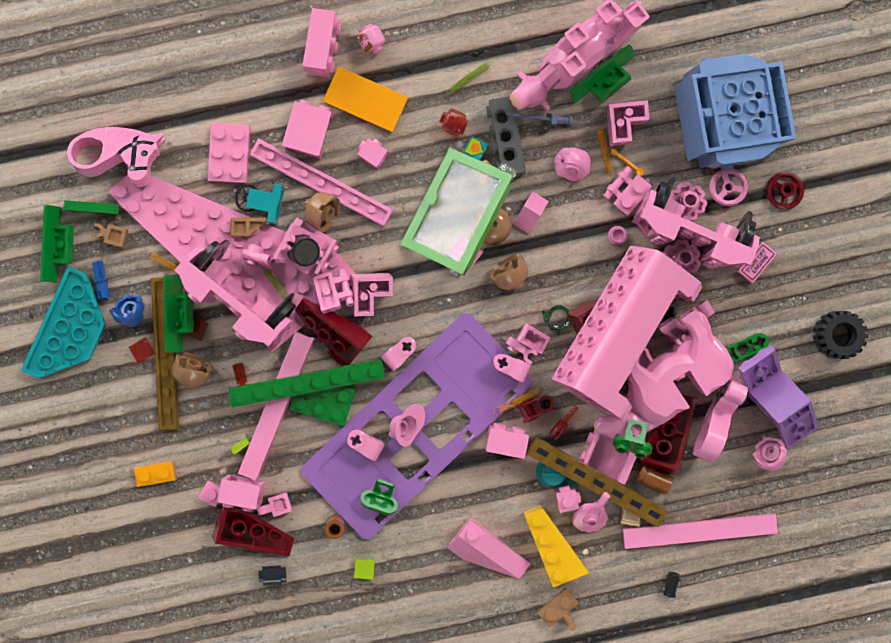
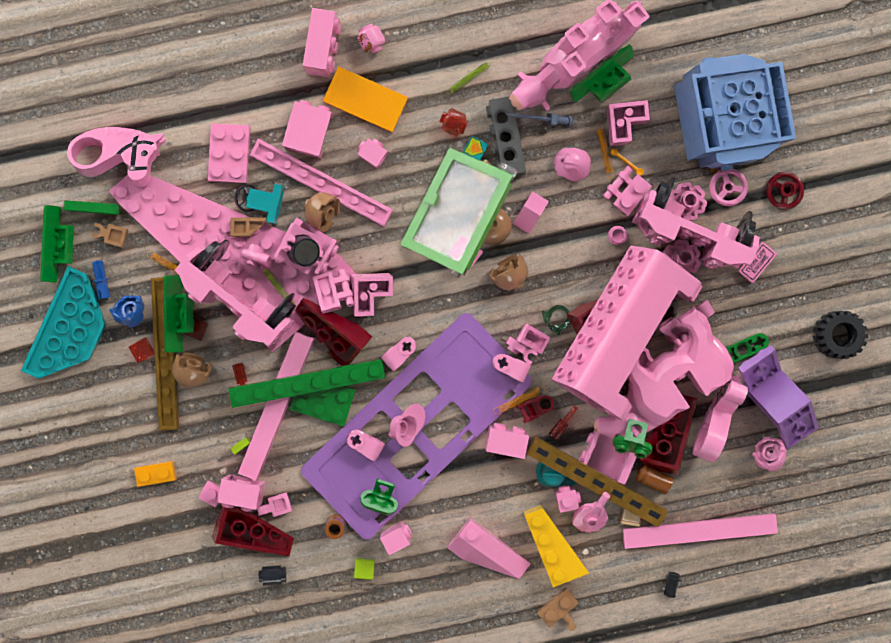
none -> bright pink brick [380,521,413,555]

